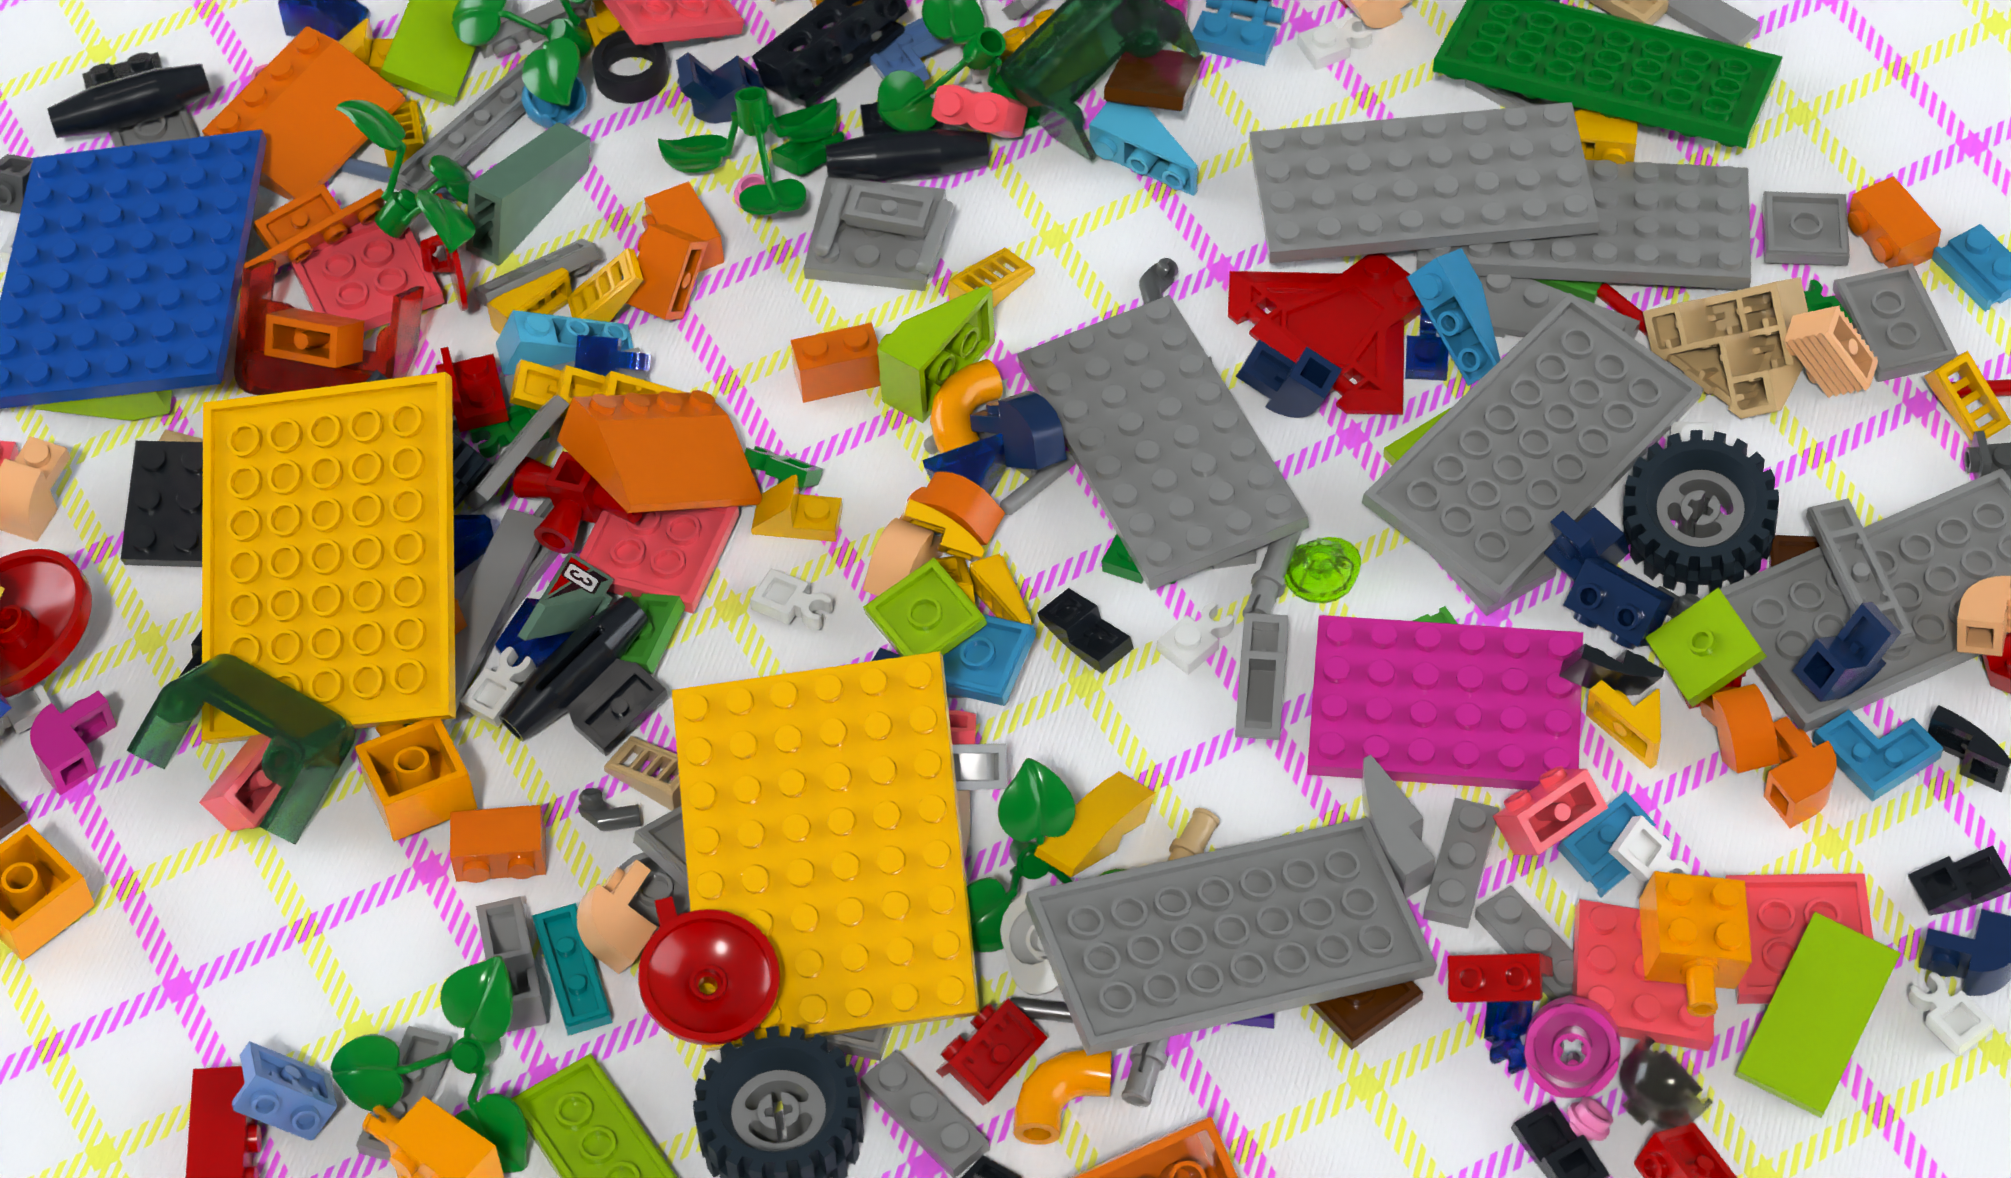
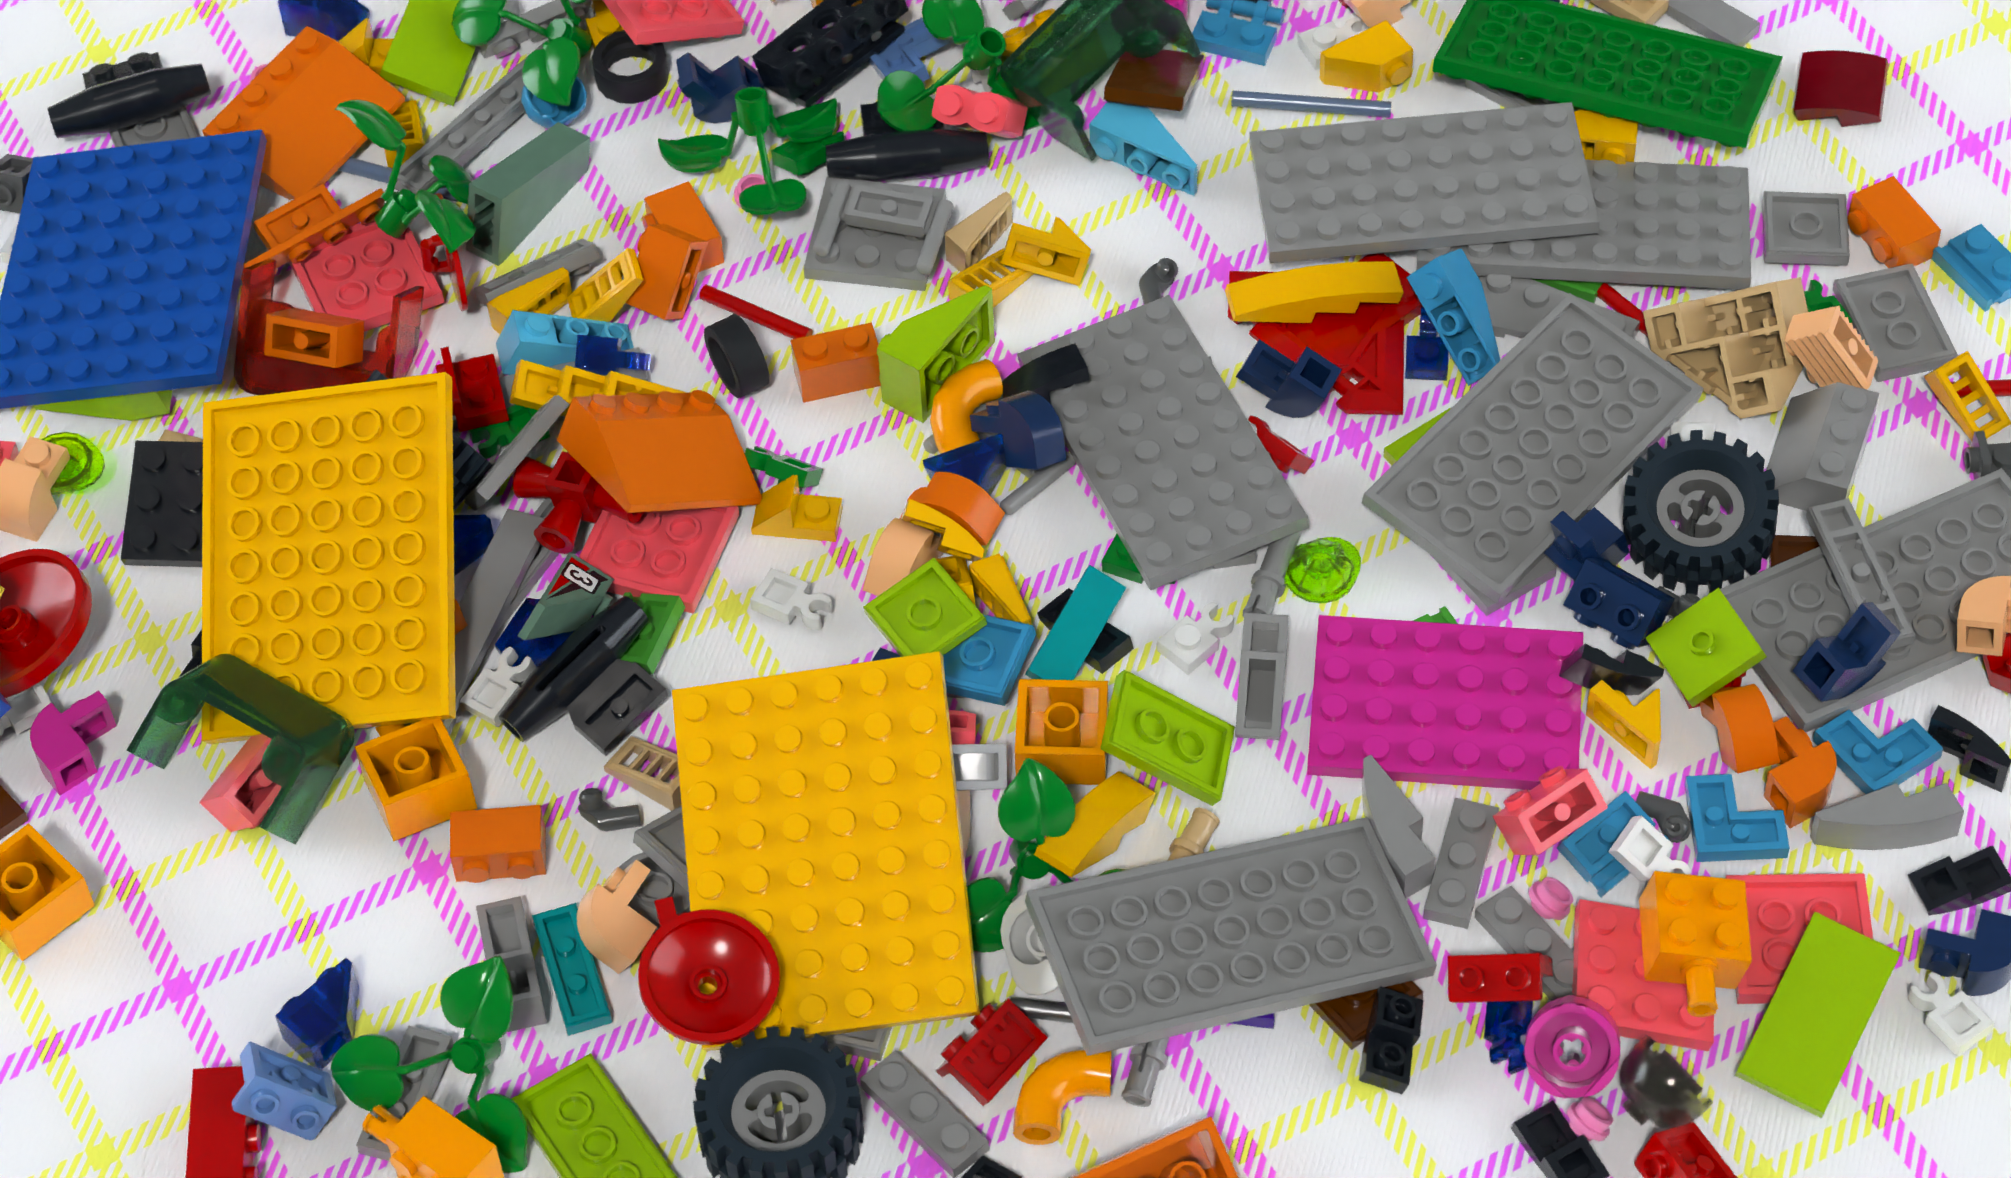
none -> clear neon green piece [41,432,105,495]
none -> clear blue slope [275,958,359,1070]
none -> red bar [699,284,813,339]
none -> black tyre [704,314,769,399]
none -> tan slope [945,192,1012,272]
none -> yellow slope [1001,217,1091,286]
none -> black slope [1002,343,1089,404]
none -> light orange brick [1015,679,1109,785]
none -> teal tile [1025,565,1127,680]
none -> lime tile [1100,669,1235,806]
none -> yellow slope [1225,261,1404,323]
none -> sand blue bar [1231,90,1392,118]
none -> red plate [1248,415,1314,474]
none -> yellow slope [1319,20,1413,92]
none -> black slope [1358,986,1423,1094]
none -> bright pink plate [1528,877,1573,920]
none -> dark grey arm [1636,791,1691,843]
none -> dark azure plate [1685,774,1790,862]
none -> light grey slope [1766,382,1880,511]
none -> dark red slope [1794,50,1889,127]
none -> light grey slope [1810,783,1964,850]

